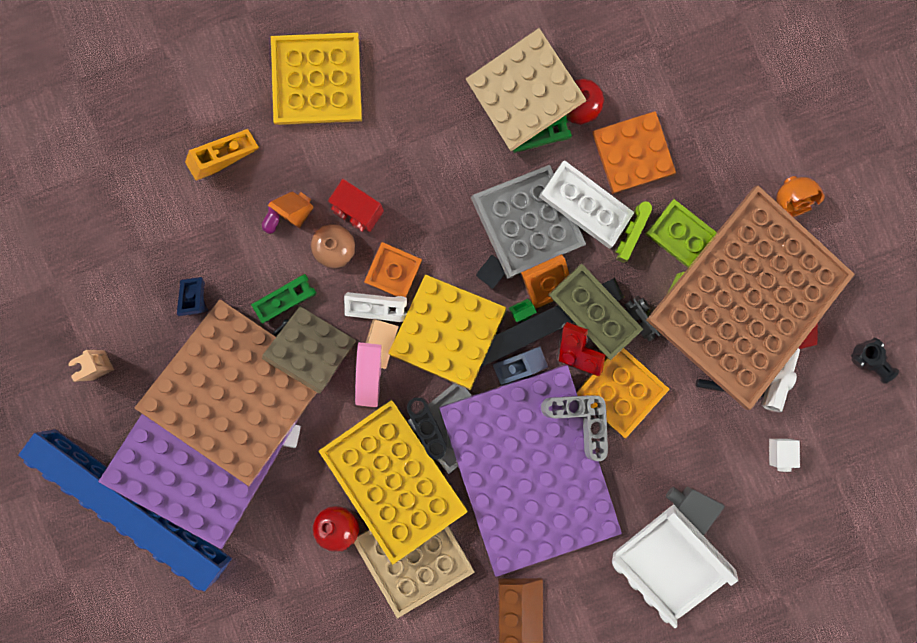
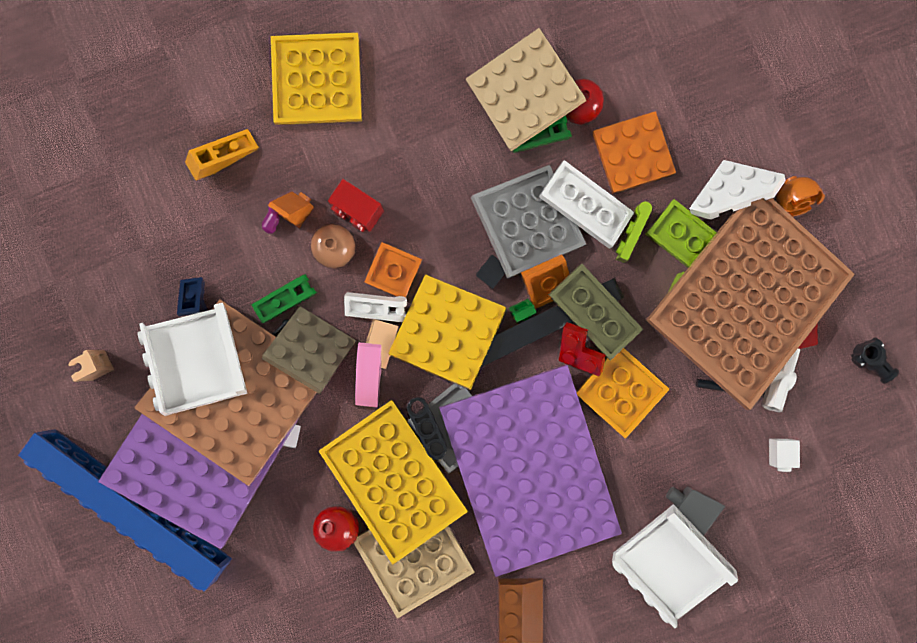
sand blue slope [493,347,548,385] -> none
light grey beam [541,395,608,462] -> none
dark grey hinge [624,295,661,341] -> none
none -> white panel [138,303,248,416]
none -> white plate [689,160,786,220]

